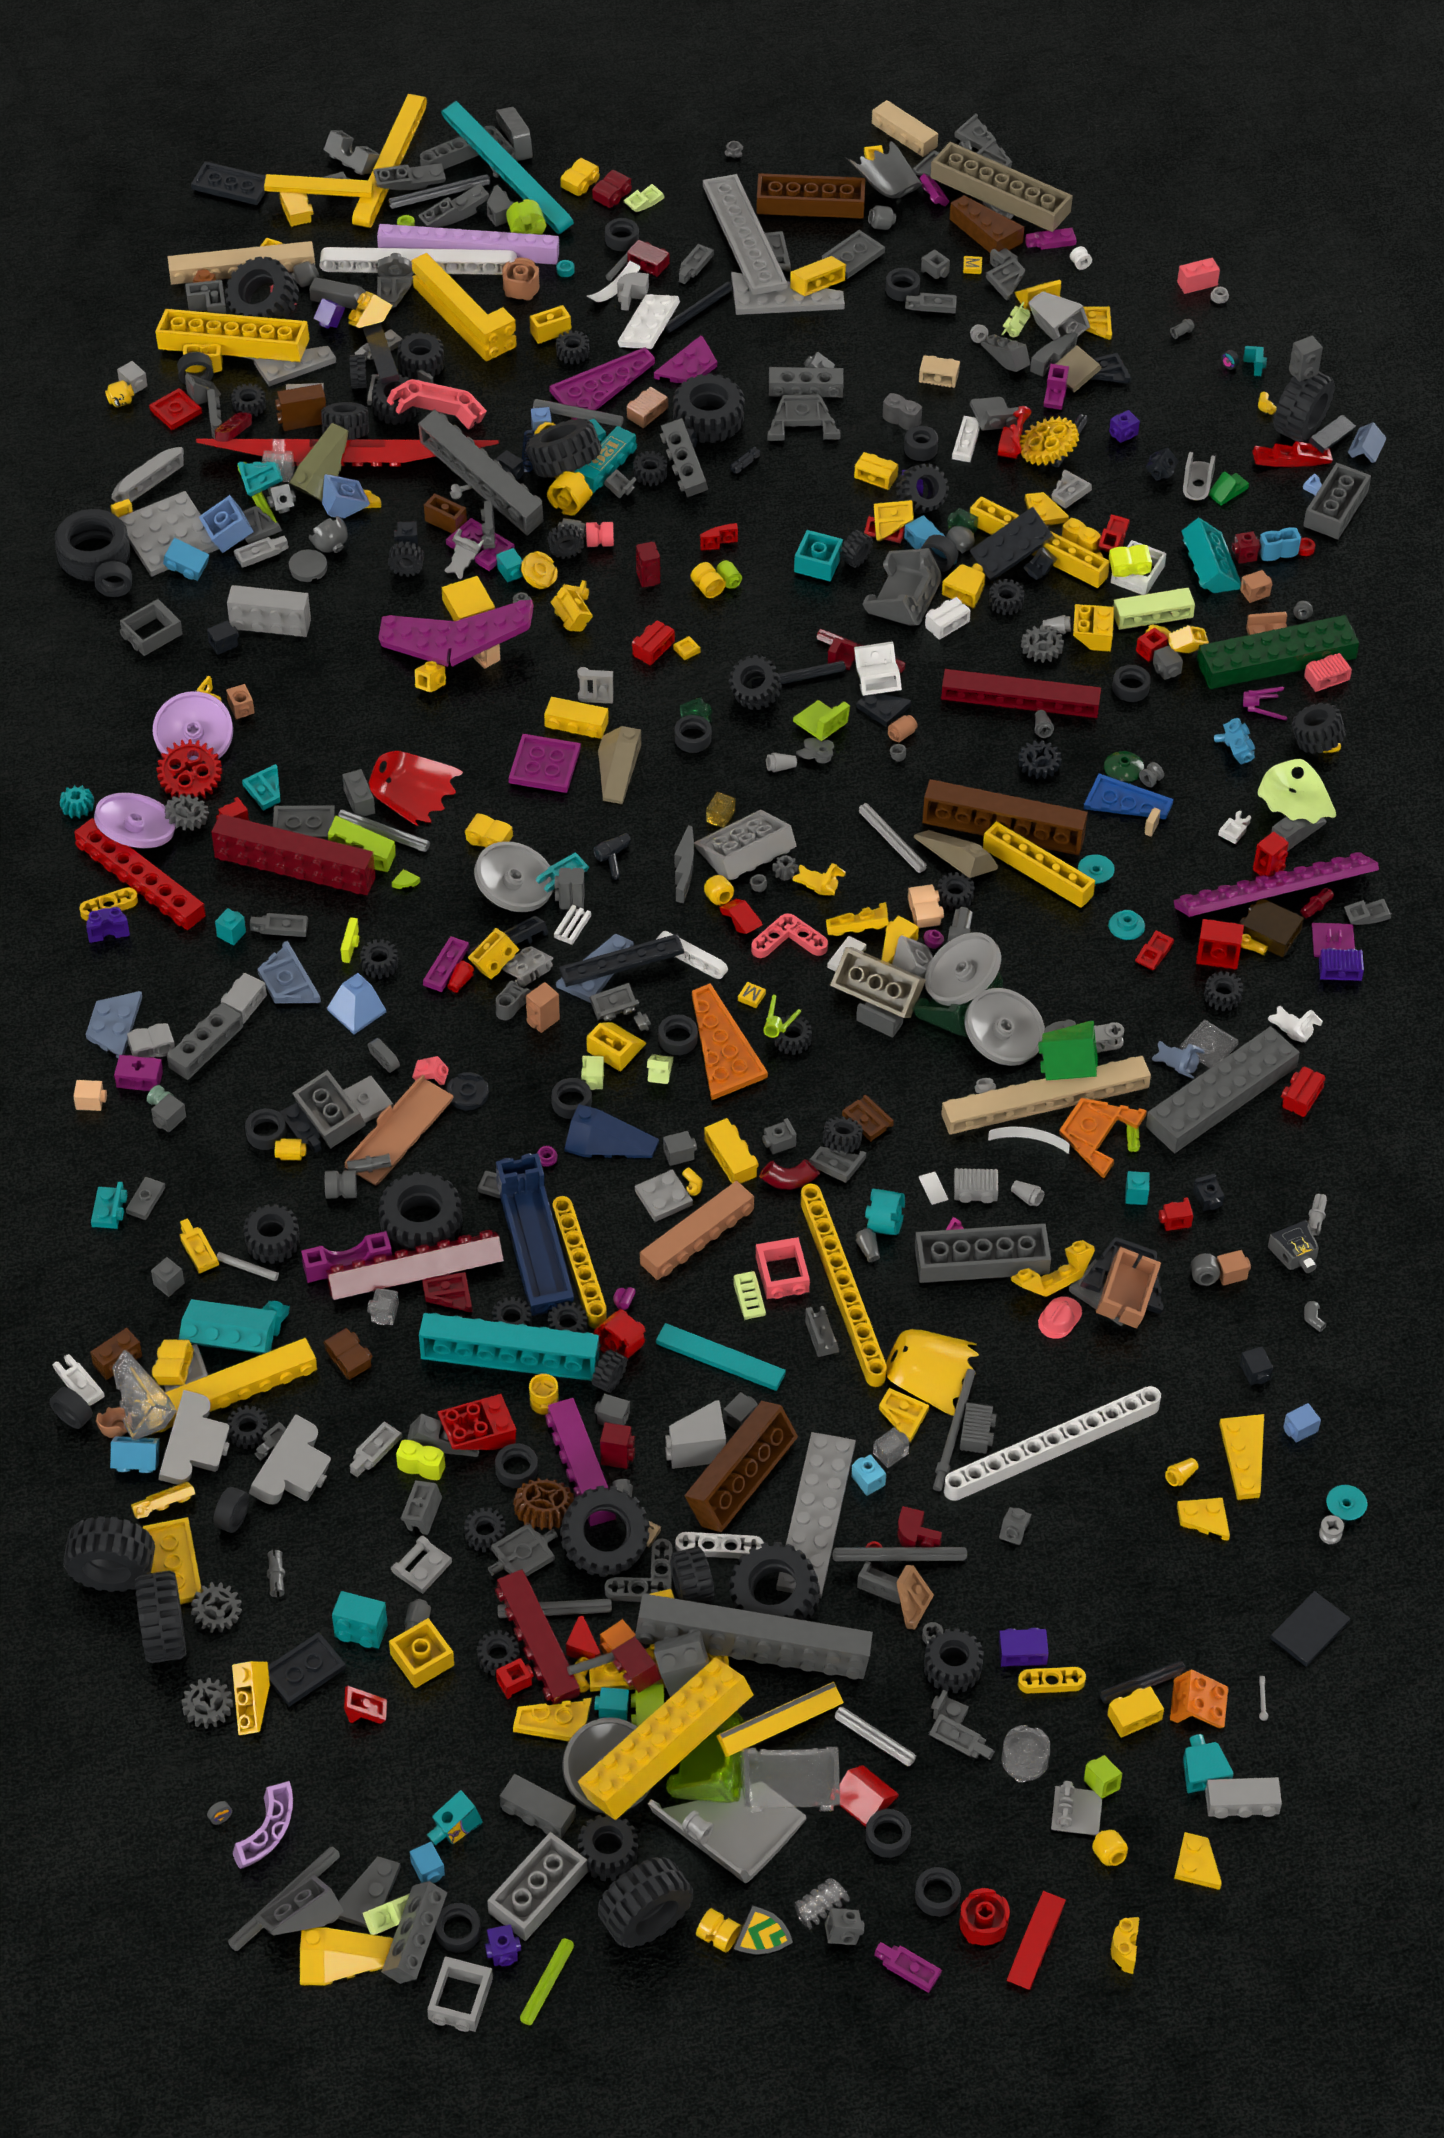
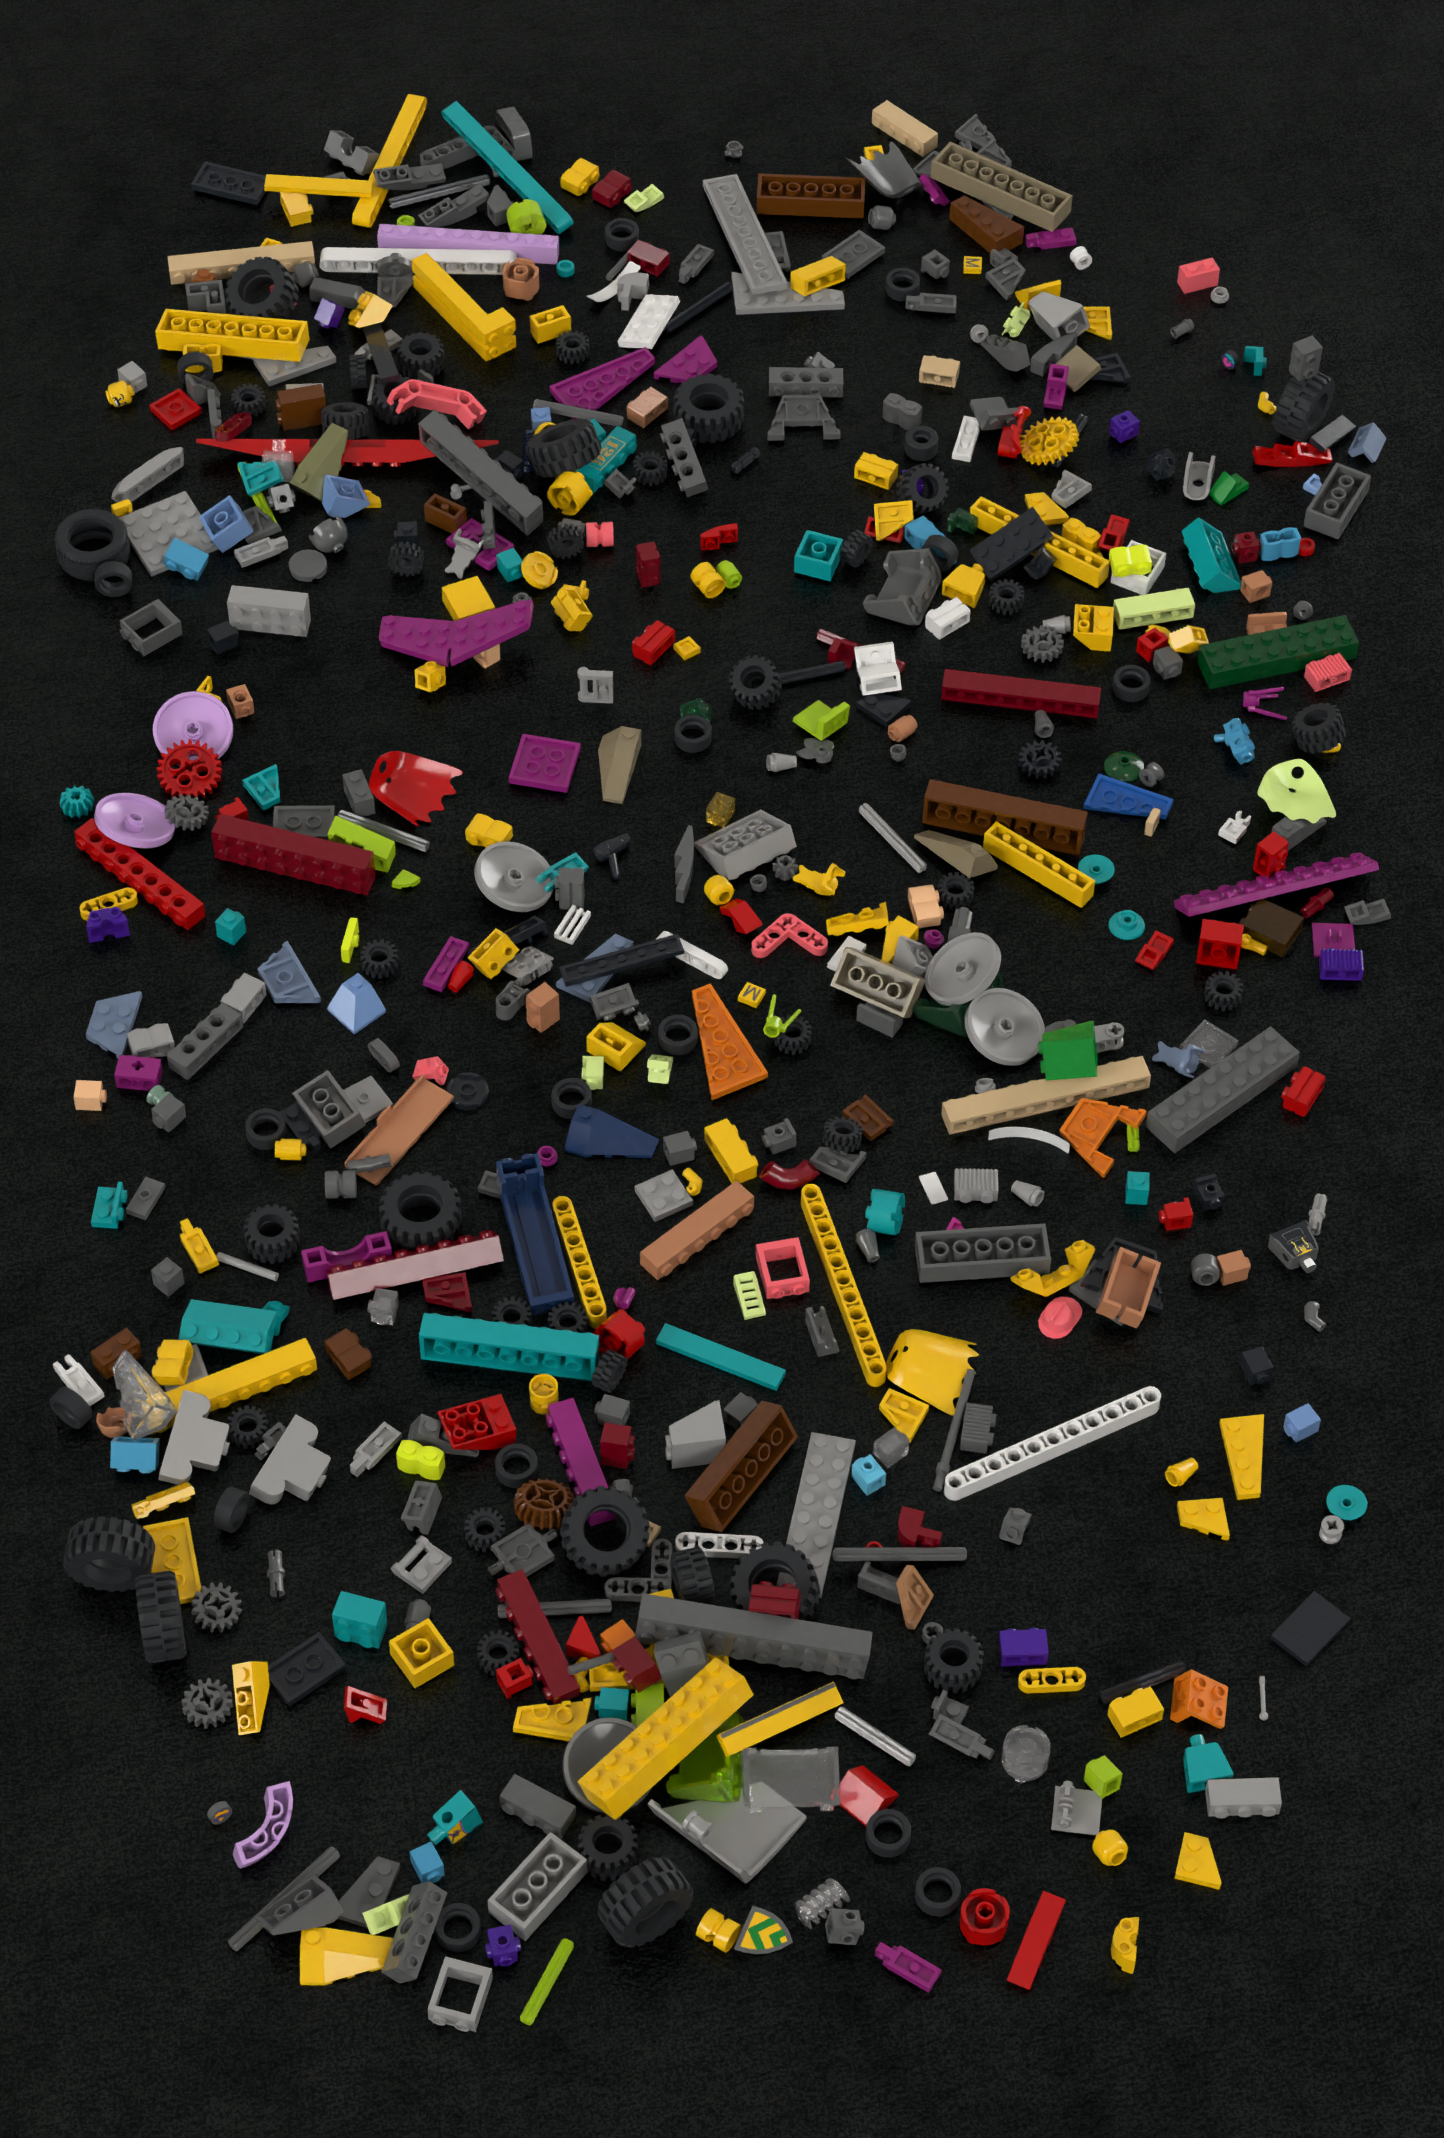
dark grey hinge [250,913,308,937] -> none
yellow brick [545,697,608,739] -> none
dark grey hair [946,526,975,554] -> none
white hair [1268,1006,1323,1042] -> none
none -> dark red brick [749,1581,801,1619]

